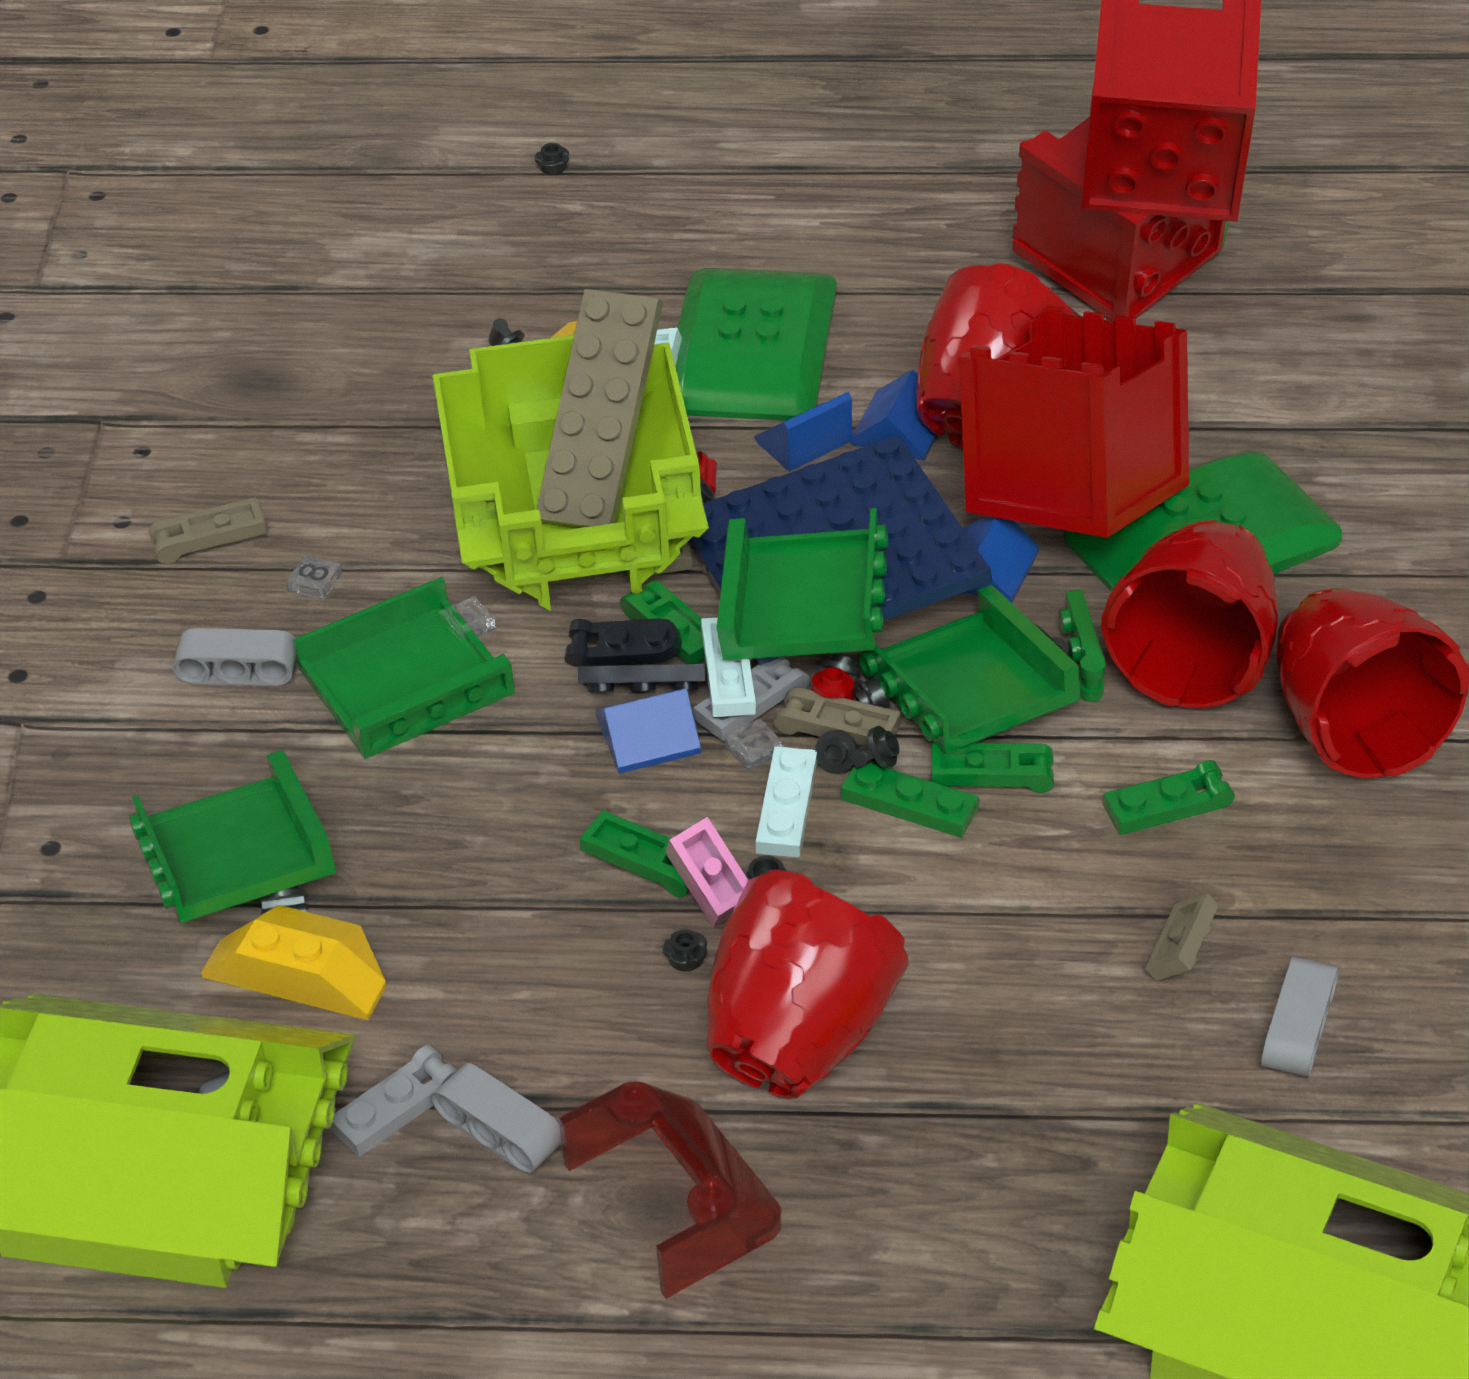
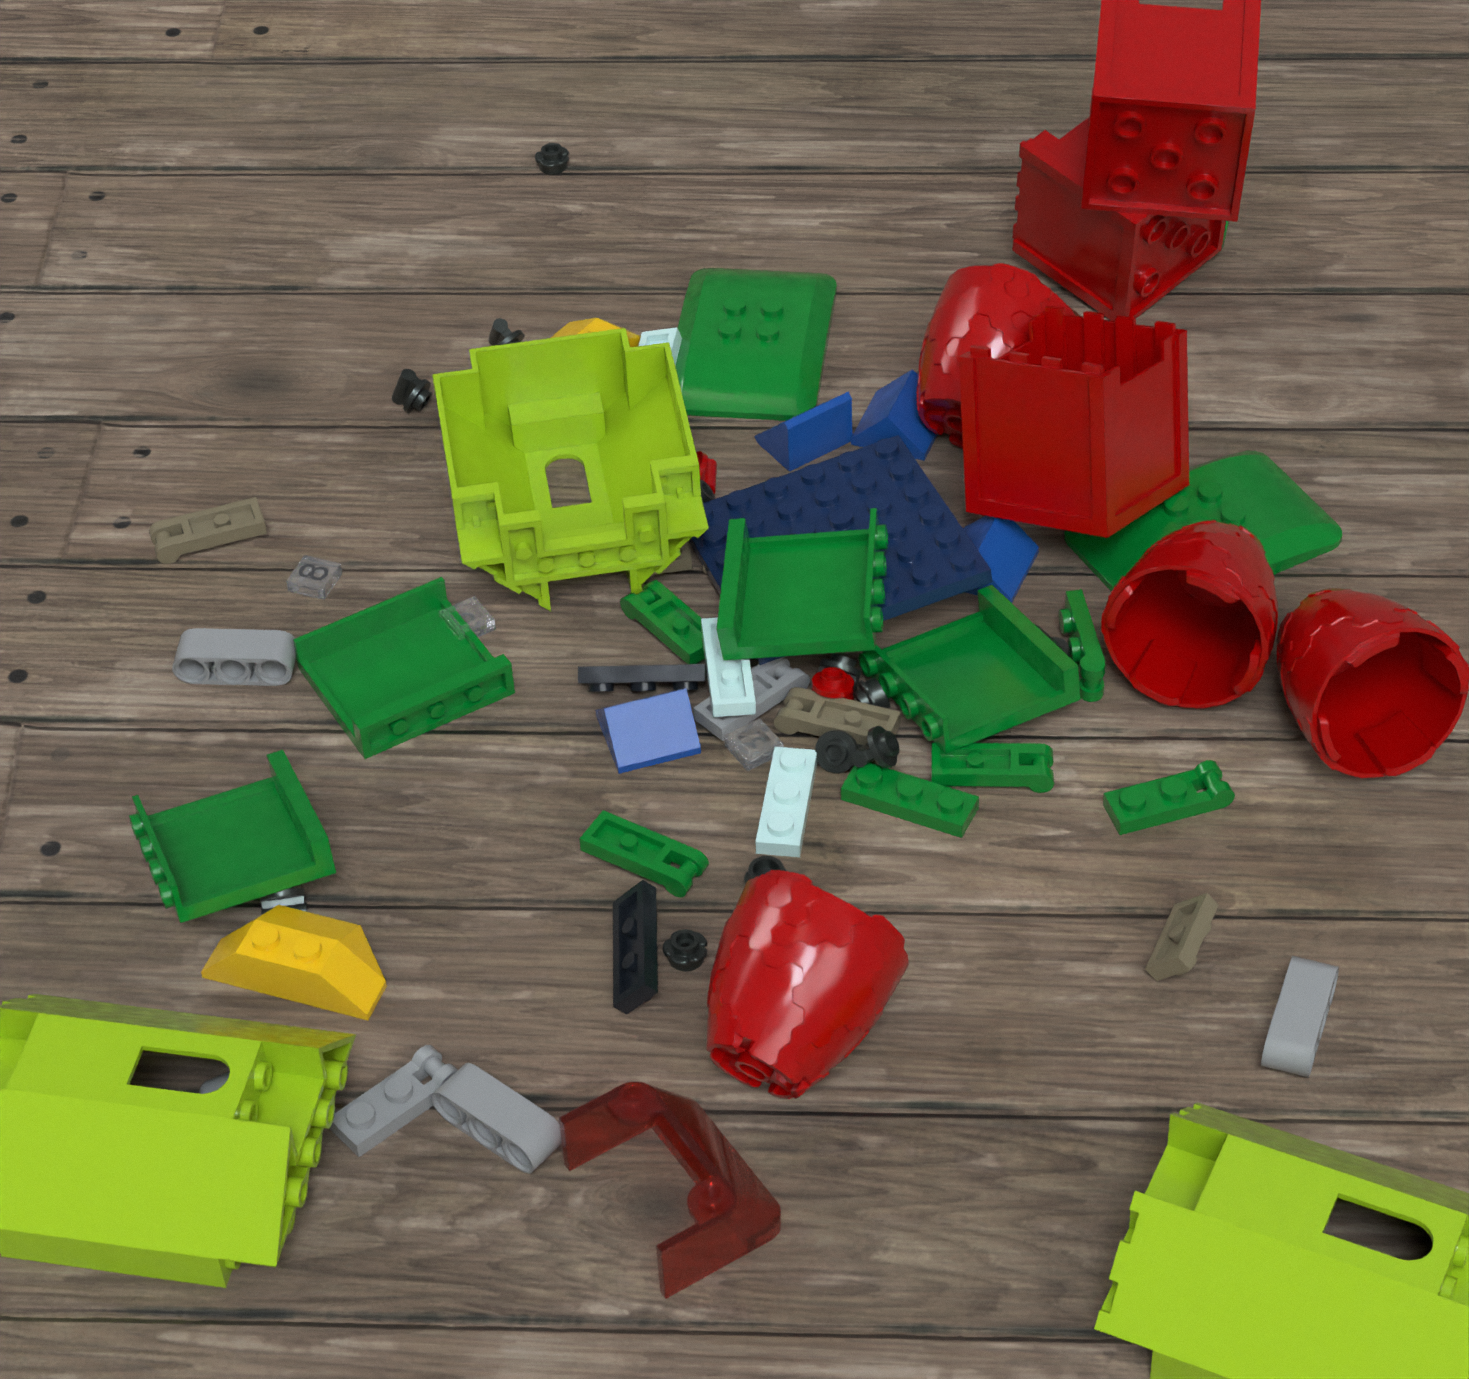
dark tan plate [536,289,663,528] -> none
black plate [564,618,682,667] -> none
bright pink brick [665,817,748,927] -> none
none -> pearl dark grey plate [391,369,432,413]
none -> black plate [613,880,658,1014]

